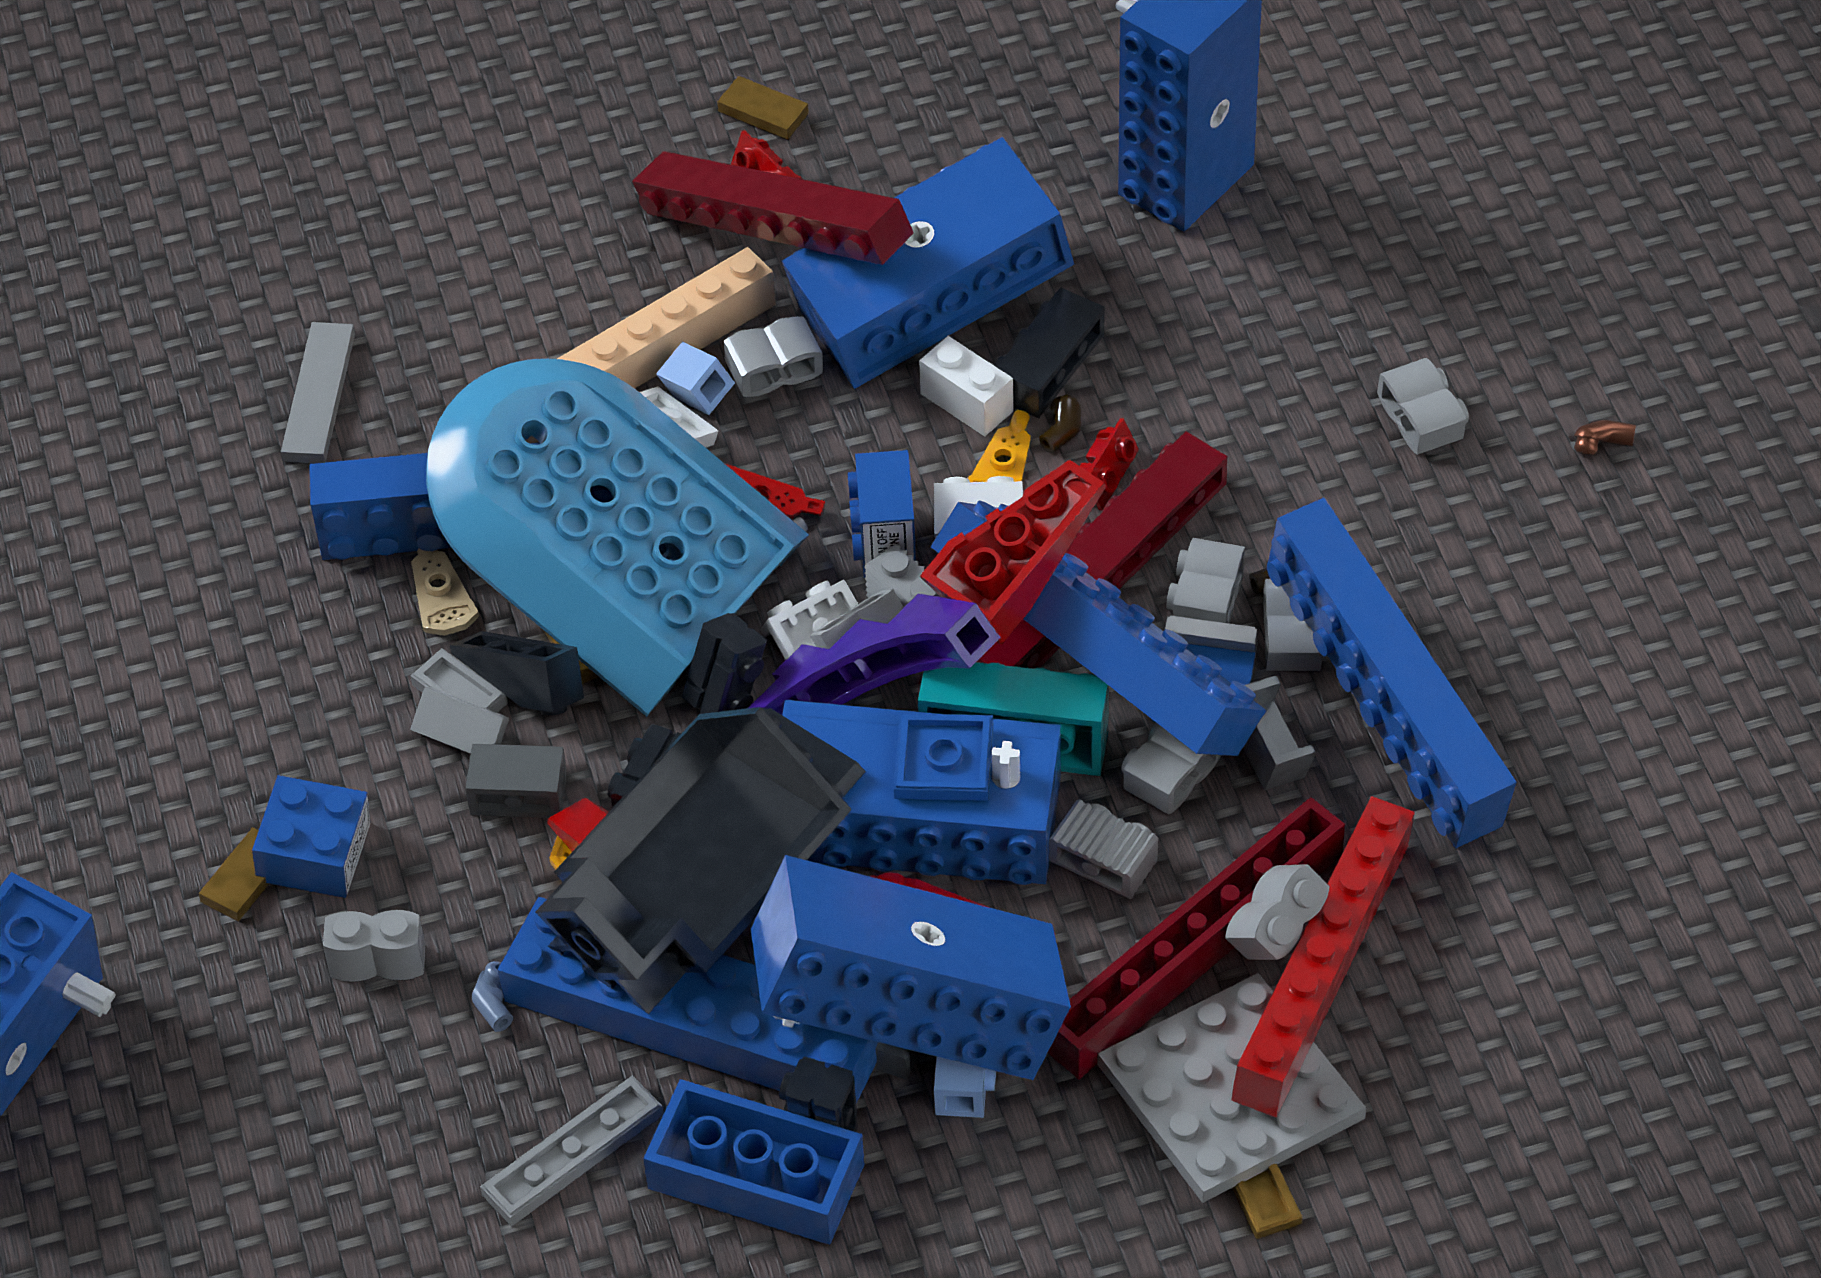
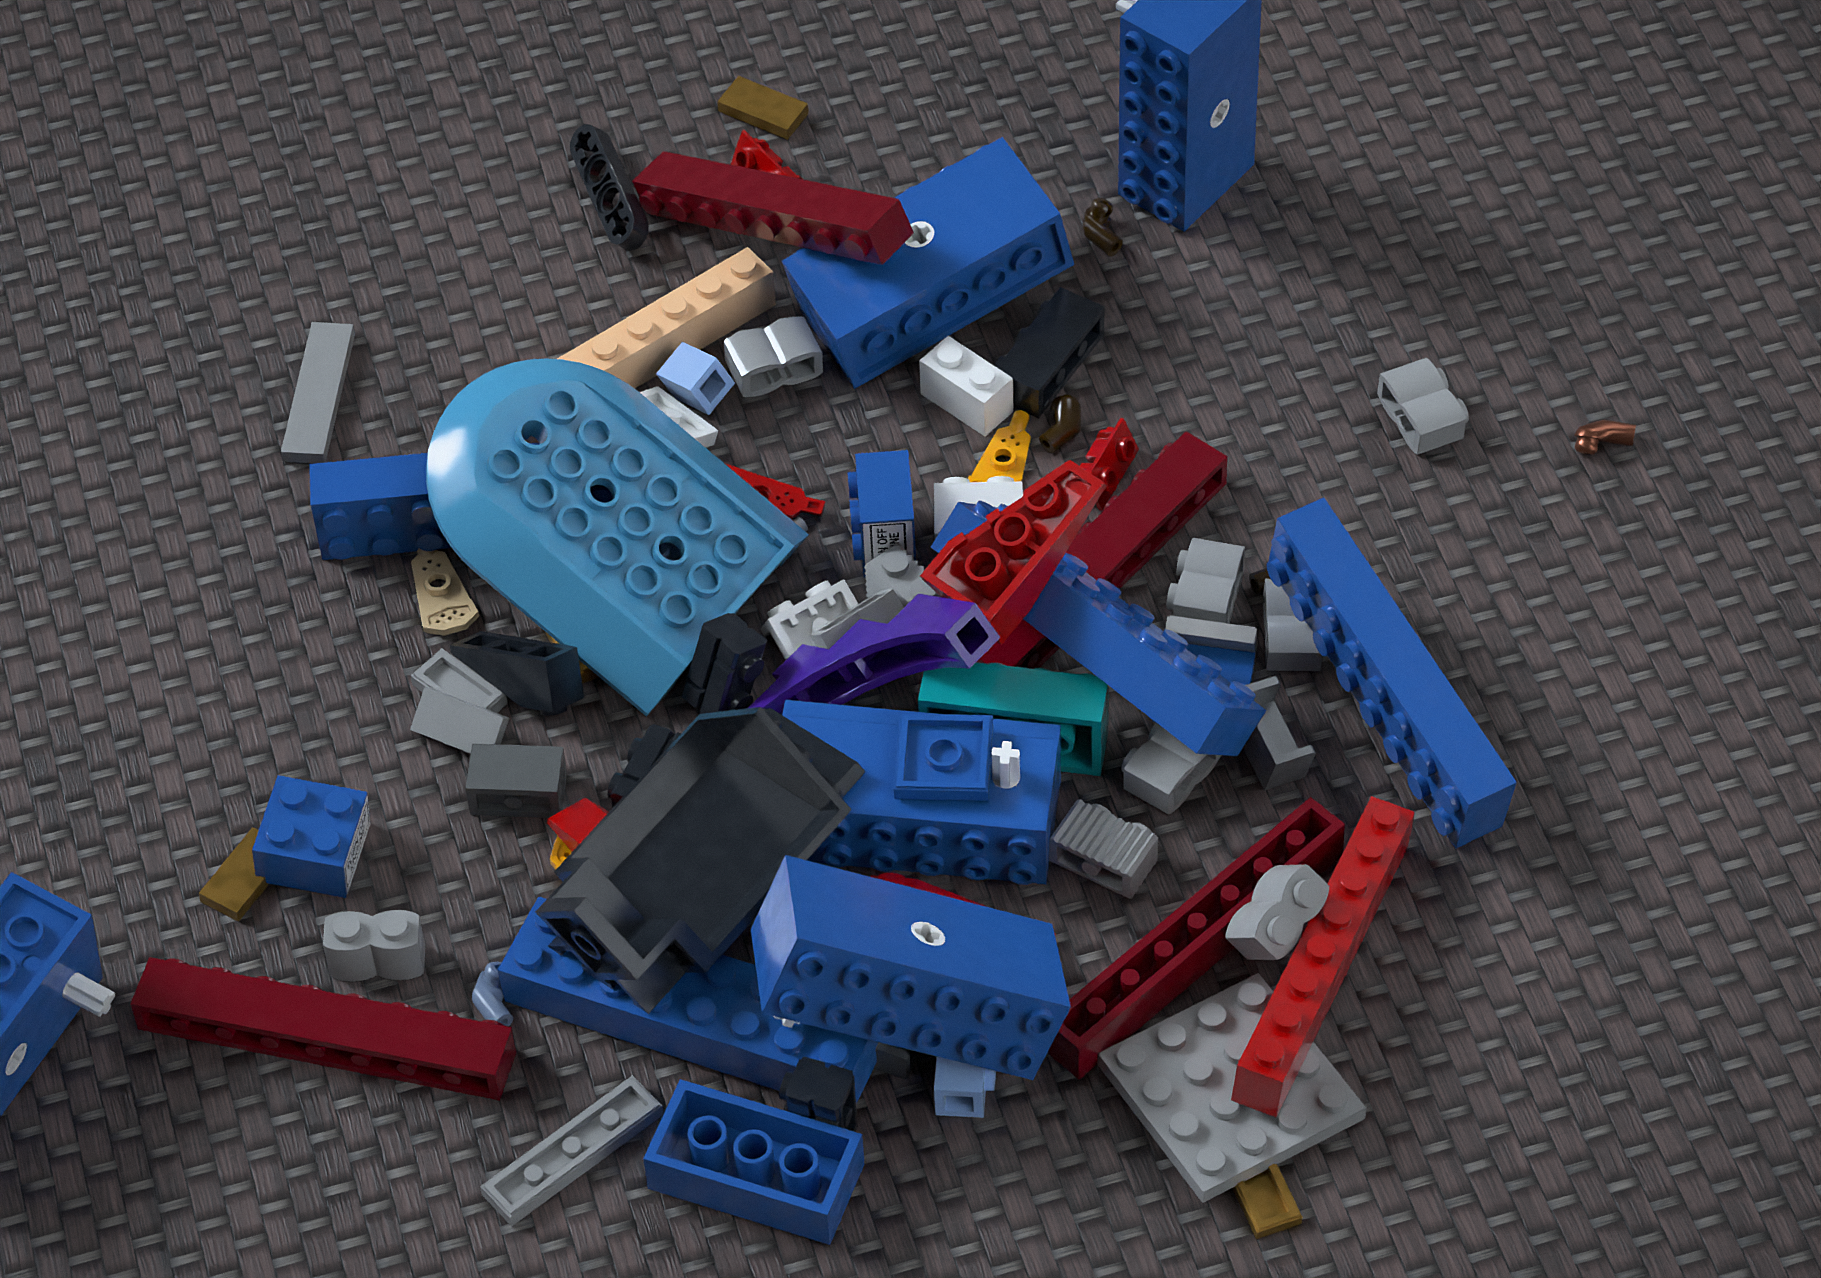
none -> dark red brick [130,957,516,1101]
none -> black beam [570,124,649,251]
none -> dark brown arm [1082,198,1123,256]

